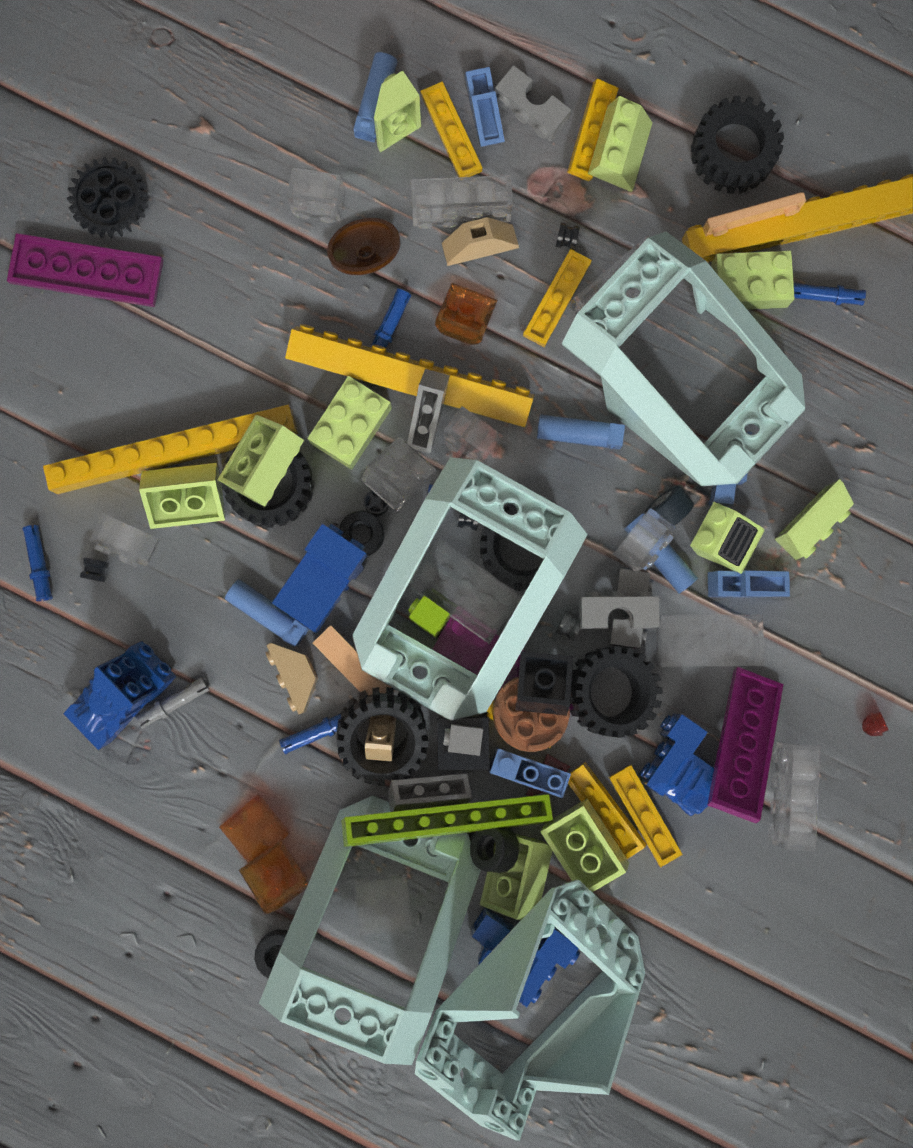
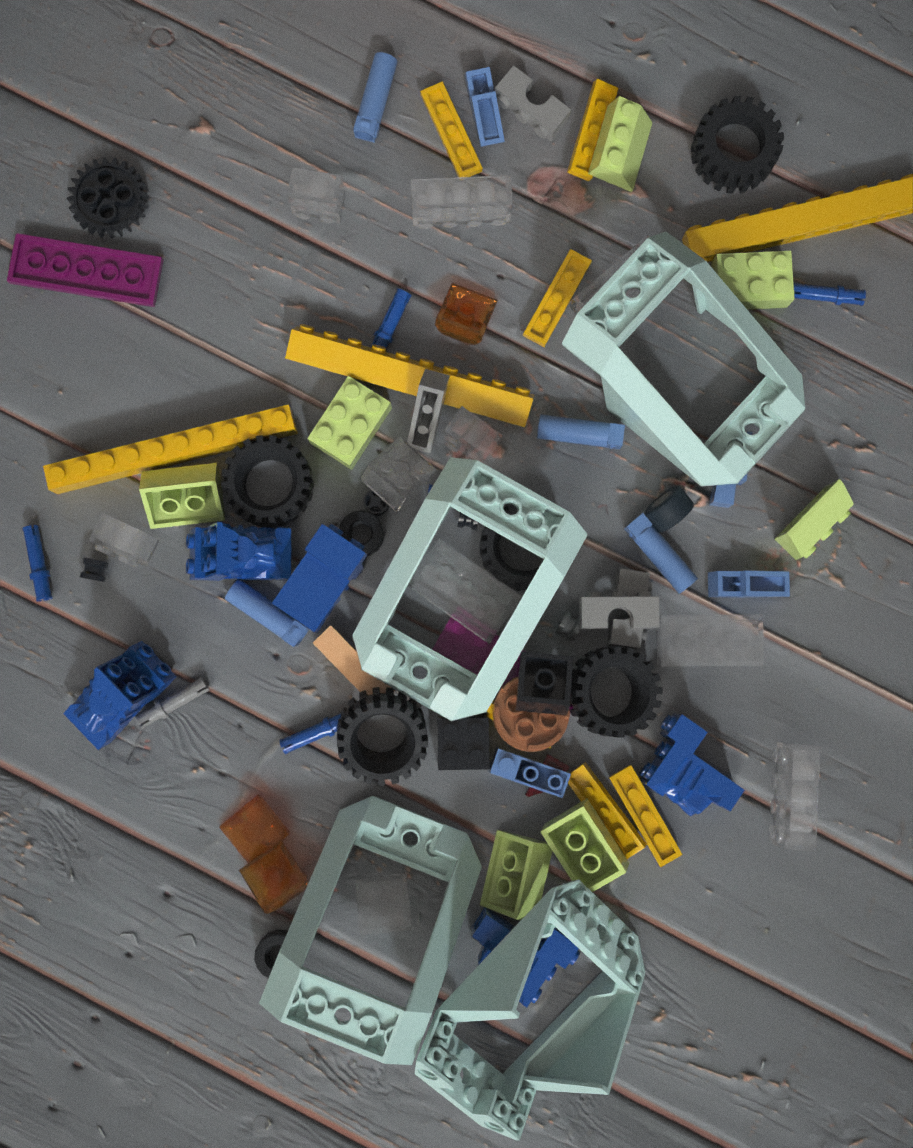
yellowish green slope [217,415,304,506] -> none
tan slope [265,643,318,714] -> none
reddish brown dish [327,218,401,275] -> none
lime brick [341,794,553,847] -> none
tan slope [365,715,397,761] -> none
yellowish green slope [374,71,421,153] -> none
light grey brick [387,774,472,812] -> none
lime brick [408,596,450,638] -> none
tan slope [442,217,519,266] -> none
light grey brick [443,724,483,756] -> none
black tyre [470,828,519,873] -> none
black wheel [555,222,580,251] -> none
clear brick [613,508,675,572] -> none
yellowish green slope [690,502,765,574] -> none
light nougat plate [703,192,806,236] -> none
magenta plate [707,667,784,823] -> none
clear red plate [862,712,889,737] -> none
none -> blue brick [186,522,291,581]

